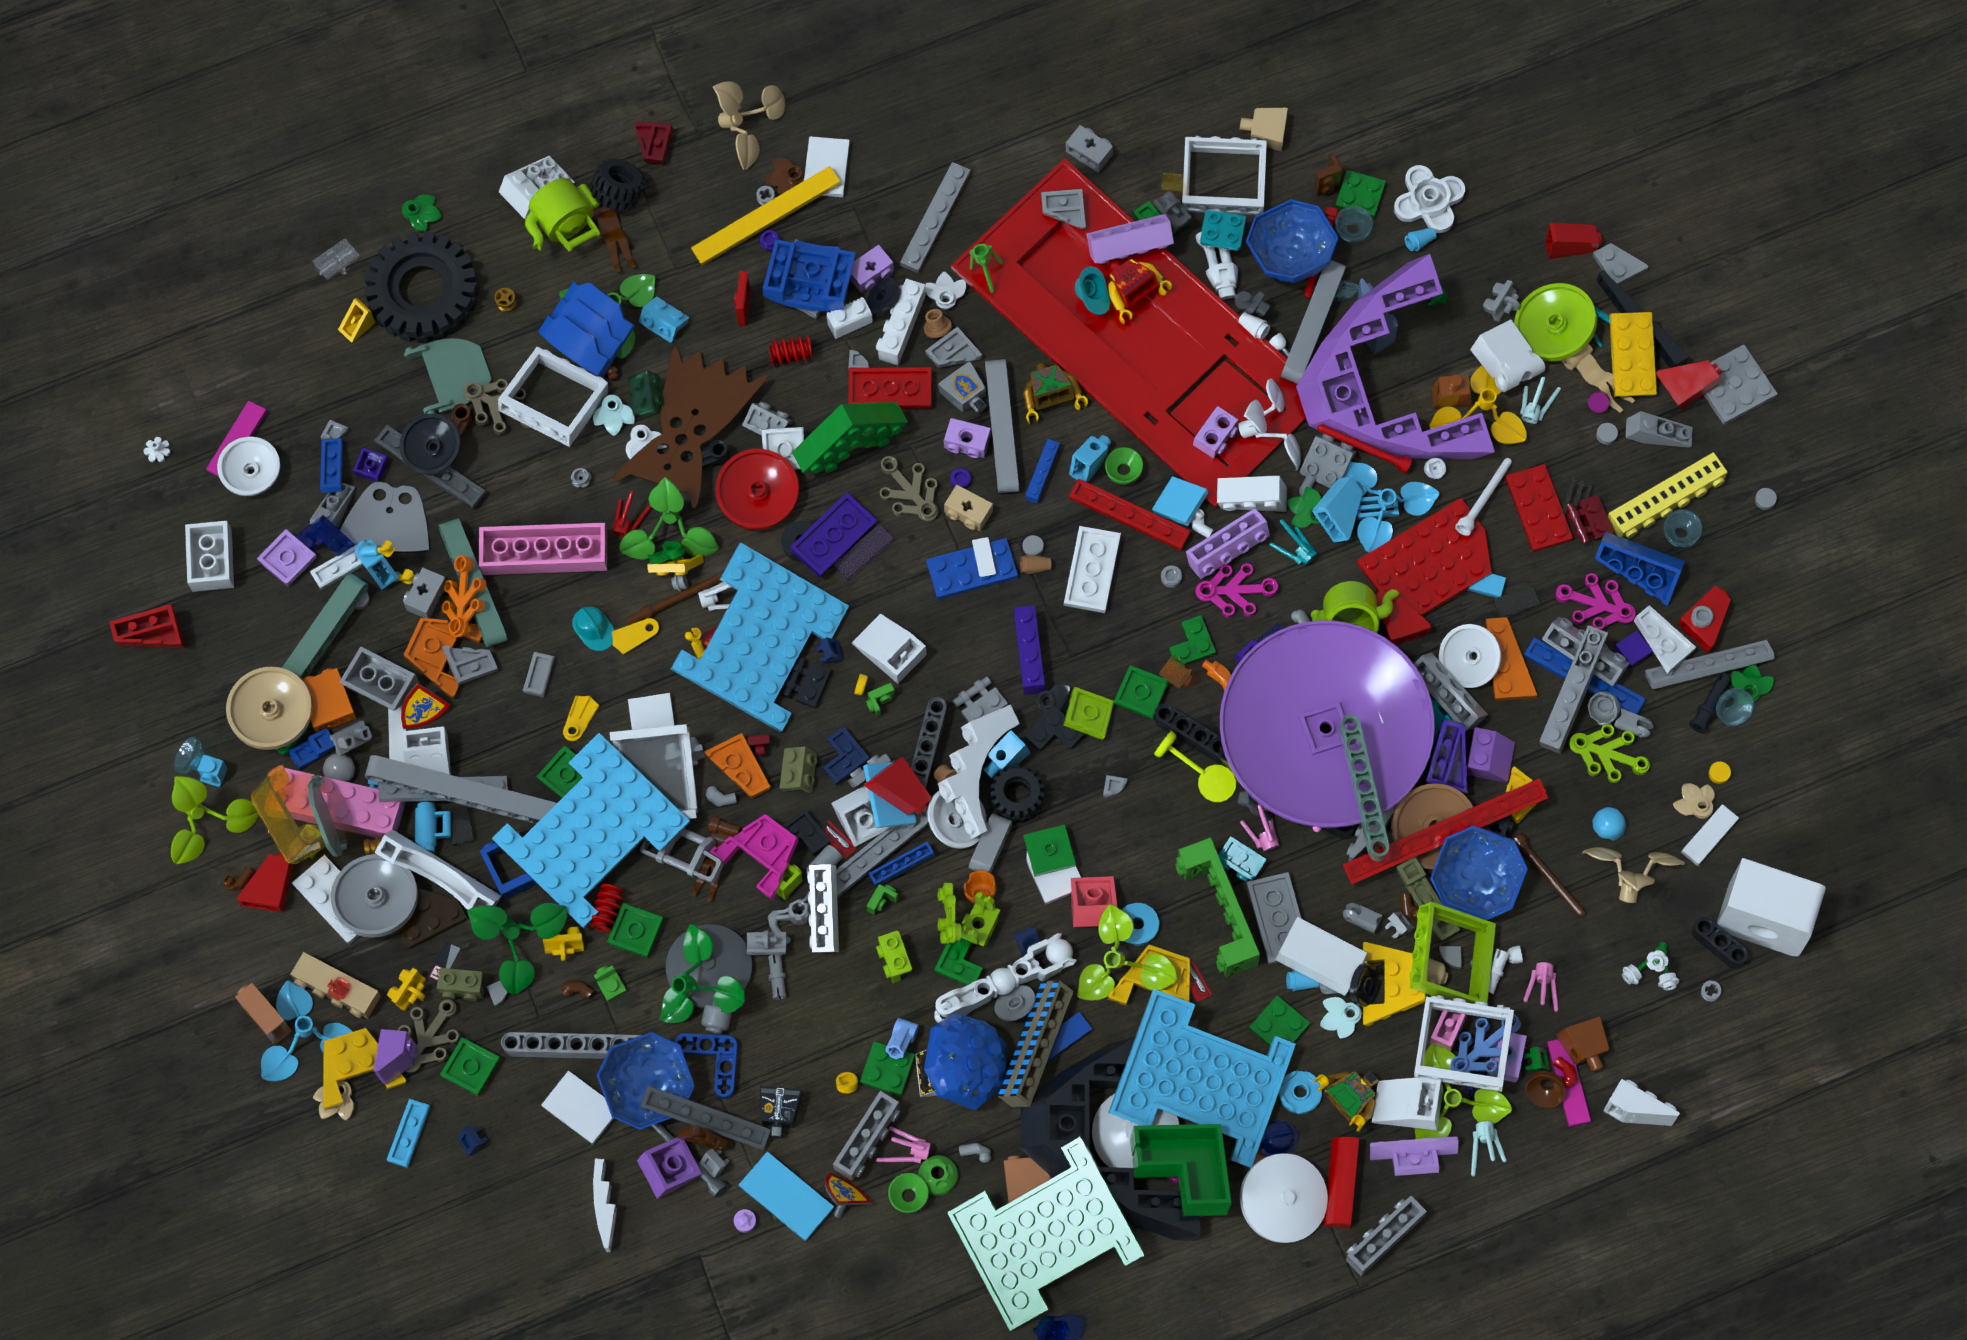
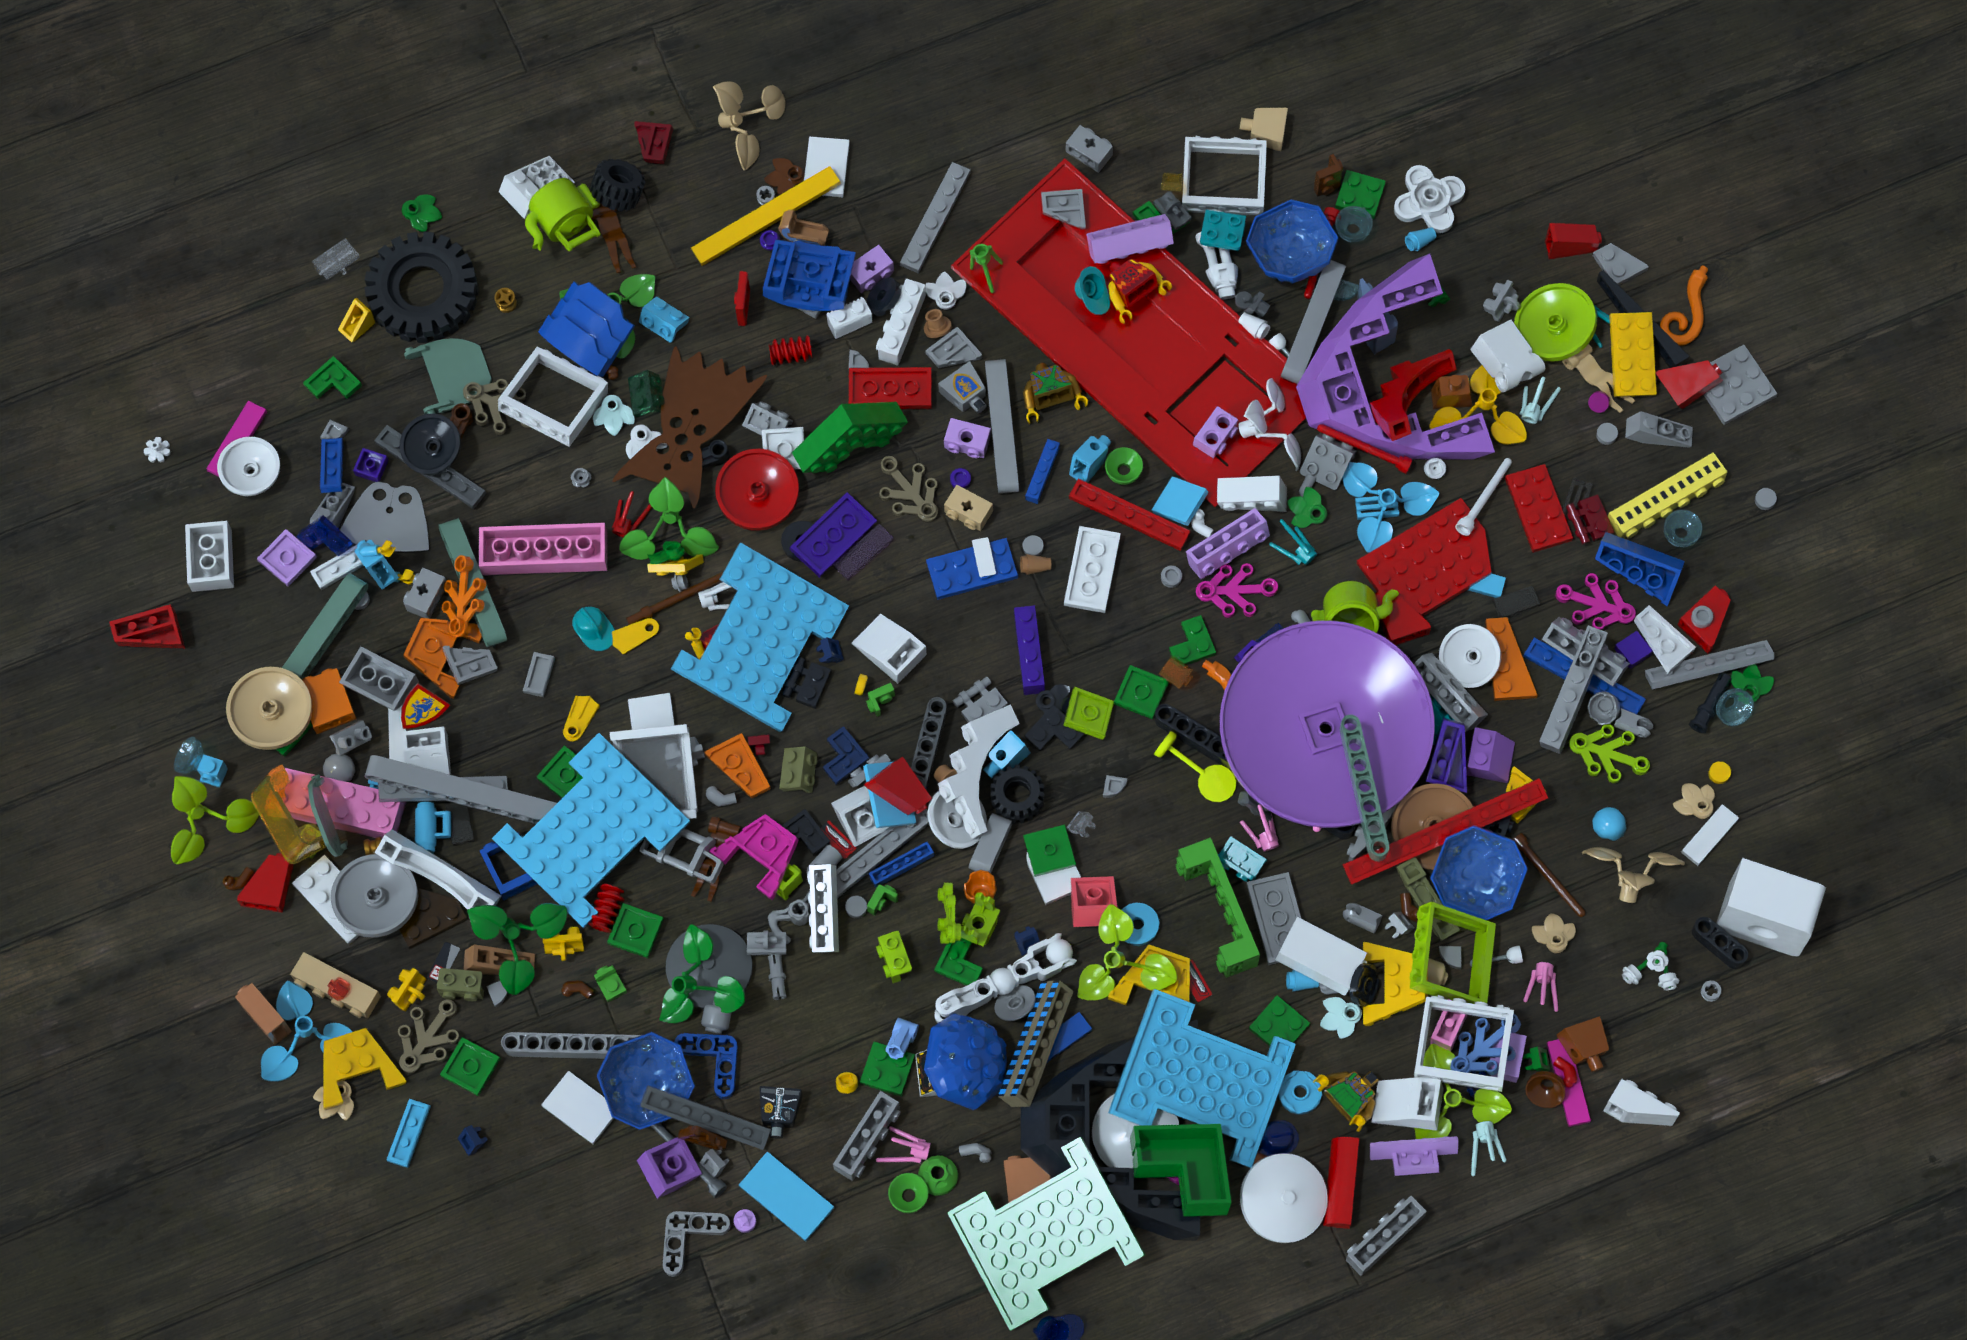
blue slope [289,728,335,770] -> none
medium lavender slope [374,1029,418,1084] -> none
white slope [593,1158,617,1252] -> none
shield [825,1173,872,1218] -> none
medium azure slope [1312,476,1363,542] -> none
white pin [1488,949,1510,994] -> none
none -> green plate [303,356,362,399]
none -> medium nougat slope [464,944,535,975]
none -> light grey beam [663,1211,731,1277]
none -> medium nougat animal [779,210,829,246]
none -> light grey tile [845,896,867,918]
none -> clear tile [1067,811,1096,837]
none -> red arch [1370,349,1457,441]
none -> tan plate [1532,913,1576,953]
none -> orange plant [1660,266,1708,346]

